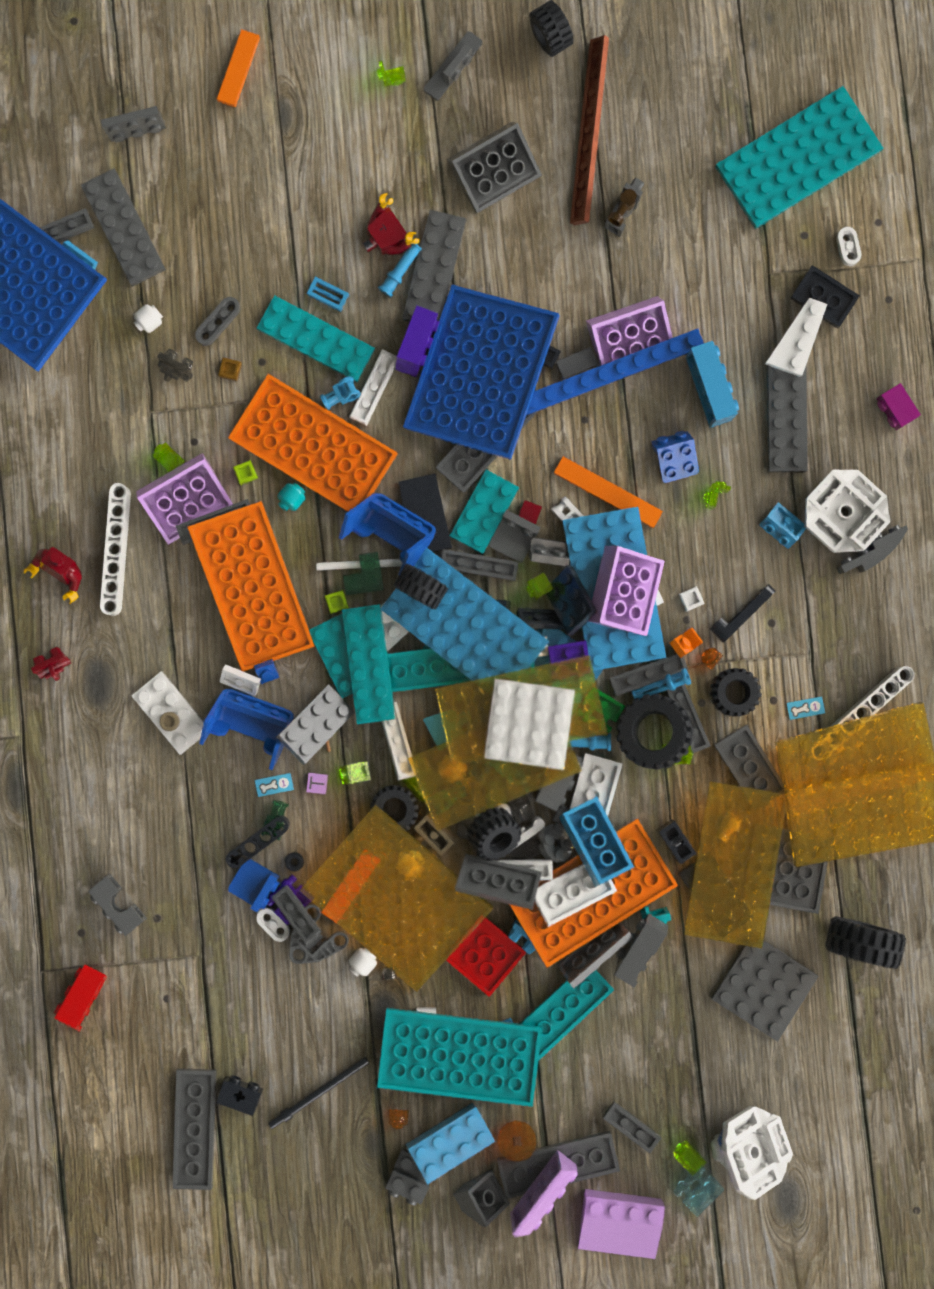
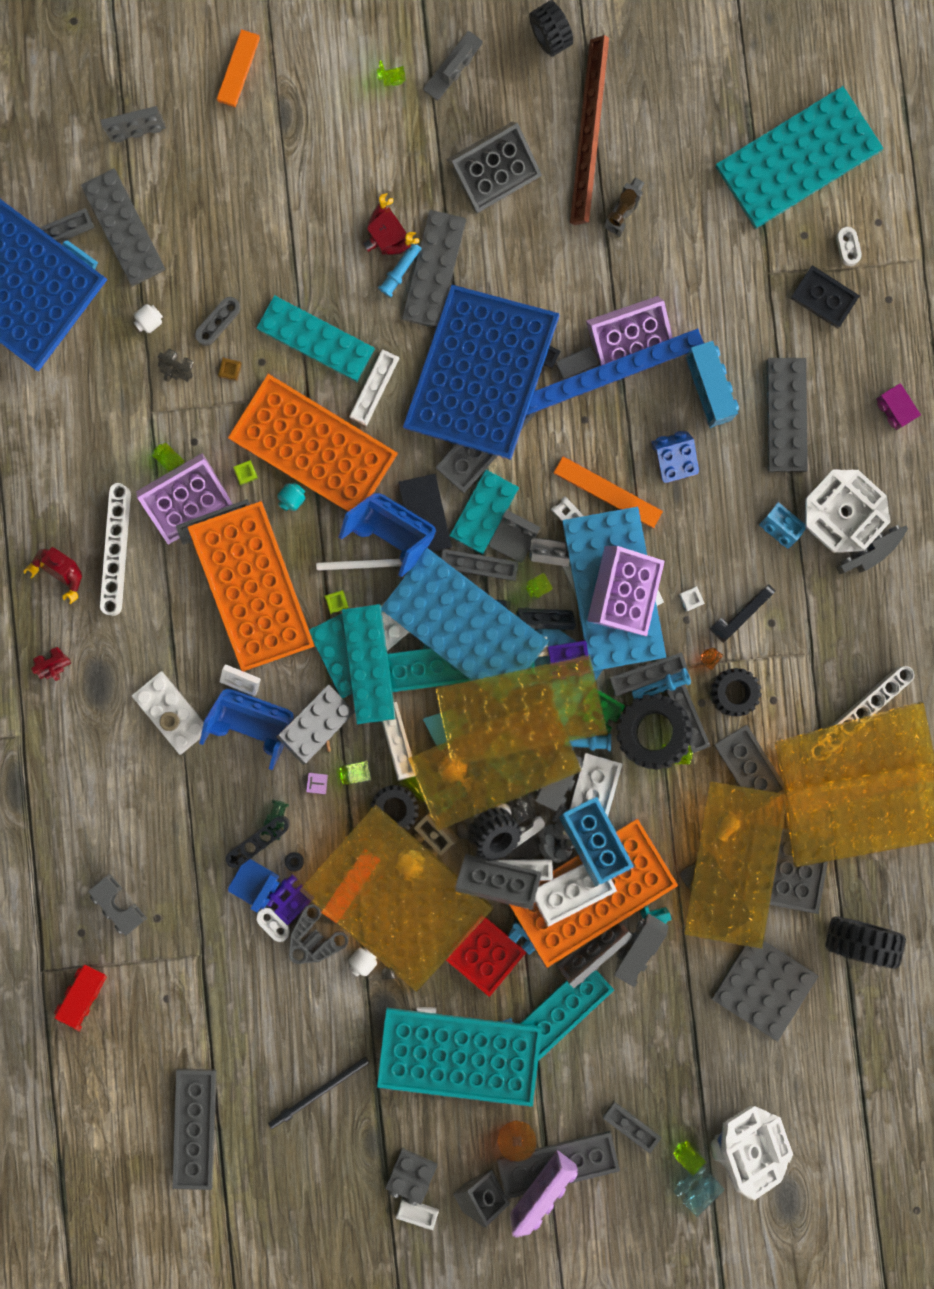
black brick [216,1075,263,1116] -> none
blue plate [254,659,279,684] -> none
medium azure sticker [255,773,294,797] -> none
dark grey tile [271,885,322,944] -> none
dark azure tile [307,277,350,312] -> none
dark azure connector [320,376,361,410] -> none
clear green plate [343,551,384,595] -> none
clear orange plate [388,1109,409,1129] -> none
black tyre [394,564,448,609] -> none
dark purple wedge [395,305,440,378] -> none
dark azure brick [406,1103,495,1184] -> none
white plate [484,679,575,770] -> none
dark red tile [519,500,542,525] -> none
black plate [544,566,597,636] -> none
lavender slope [578,1189,665,1259] -> none
black brick [656,819,697,864] -> none
orange bracket [669,628,703,658] -> none
clear neon green bracket [704,481,731,509] -> none
white wing [765,298,827,377] -> none
medium azure sticker [786,696,825,720] -> none
none -> white tile [396,1198,439,1230]

